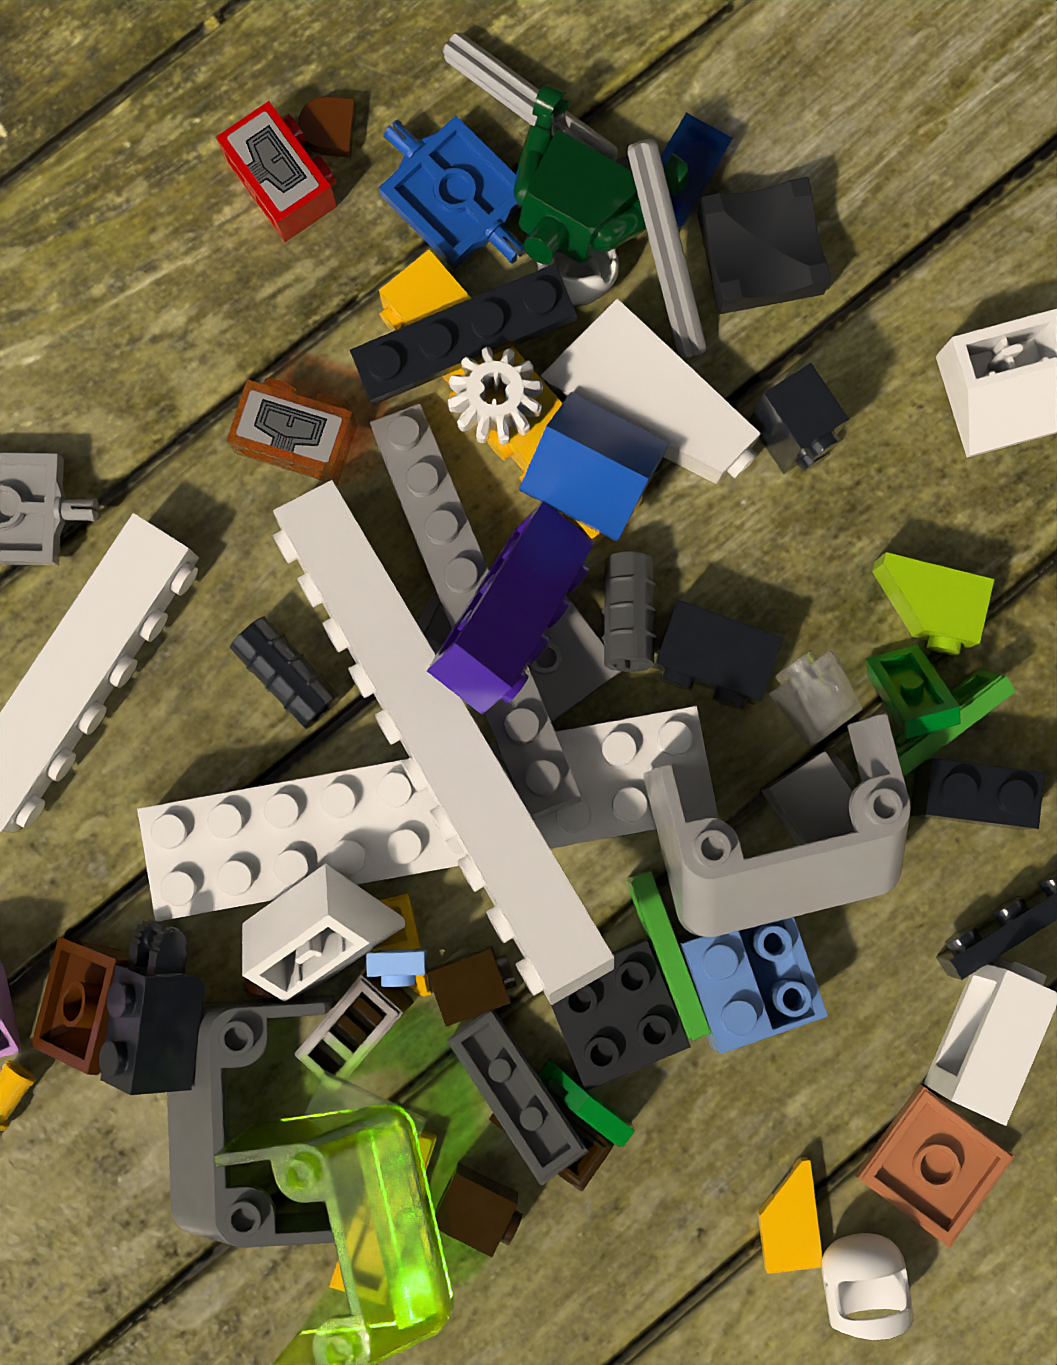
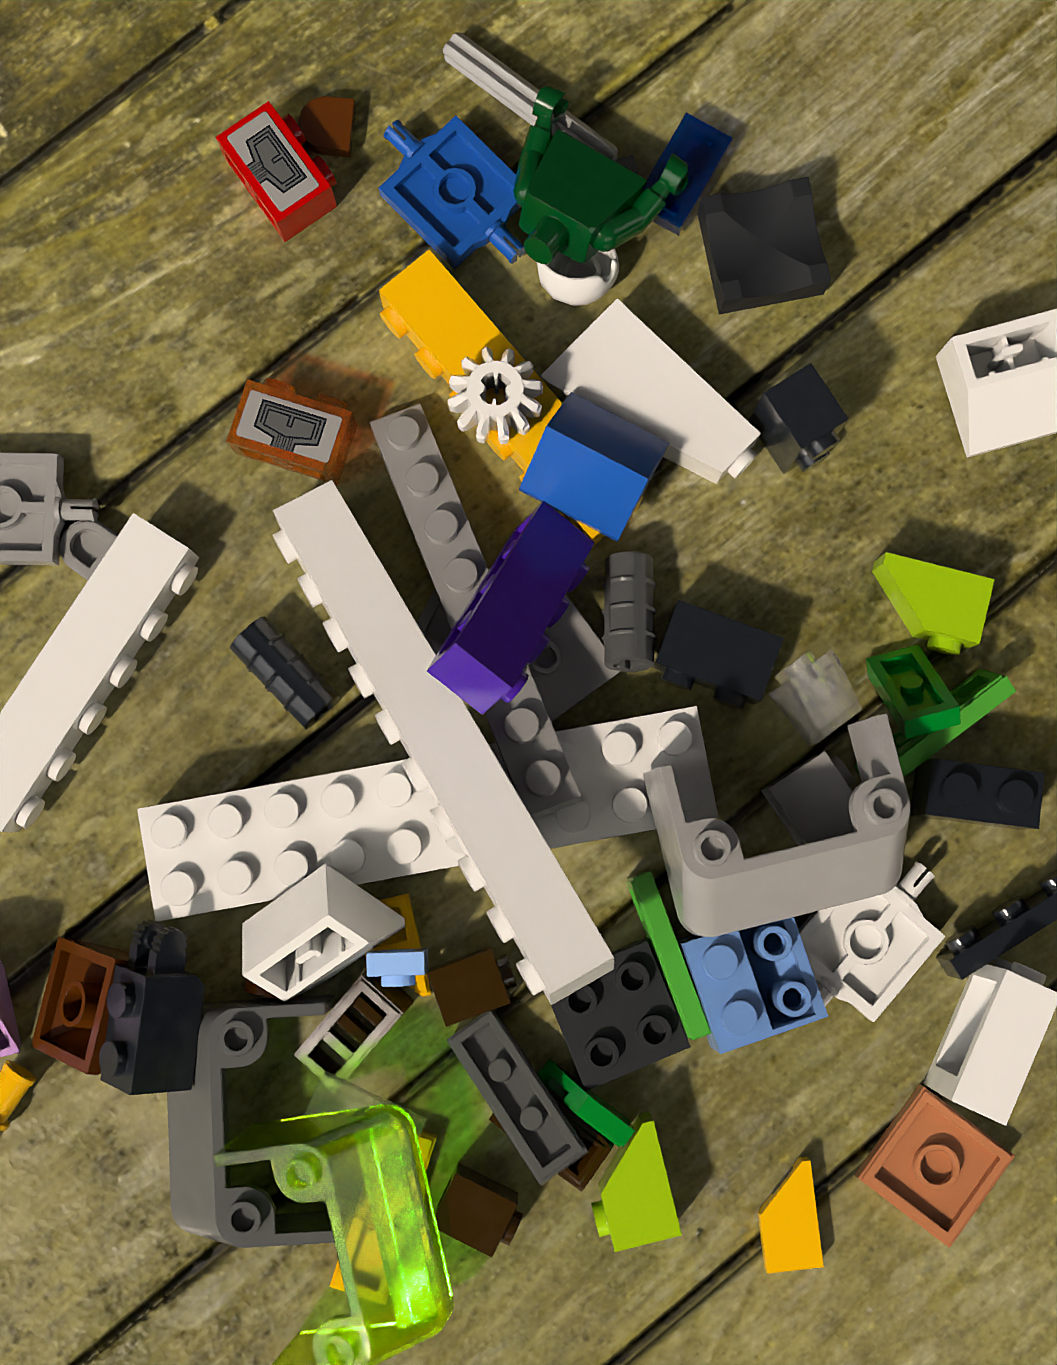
black plate [350,263,577,405] -> none
light grey axle [628,139,706,358] -> none
white helmet [821,1233,914,1340] -> none
none -> light grey tile [60,520,118,580]
none -> lime slope [591,1112,682,1252]
none -> white plate [798,861,946,1022]

